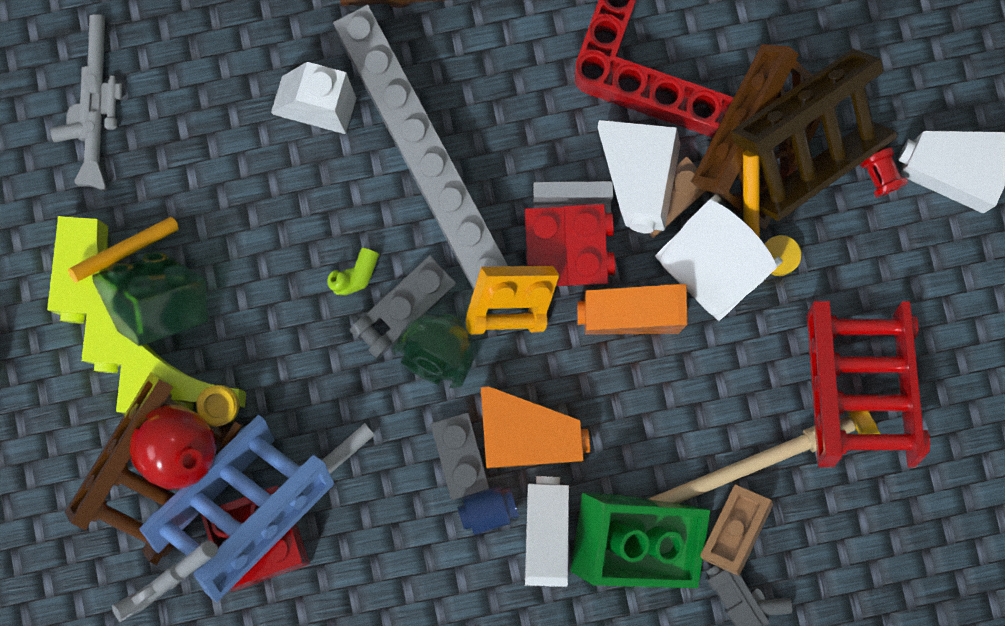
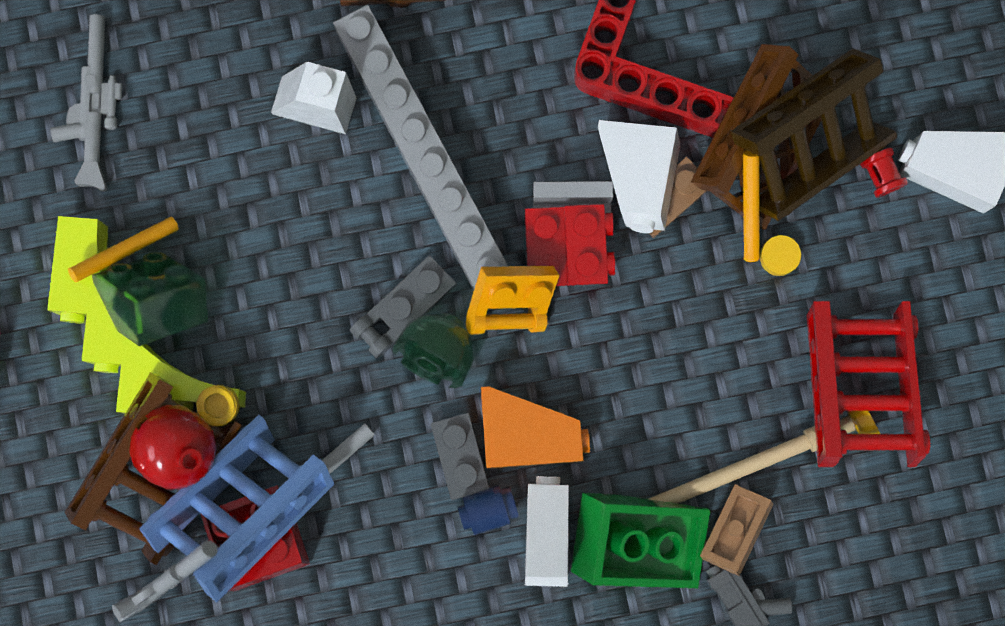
lime arm [327,248,380,296] -> none
orange slope [577,284,687,335] -> none
white piece [655,194,783,321] -> none

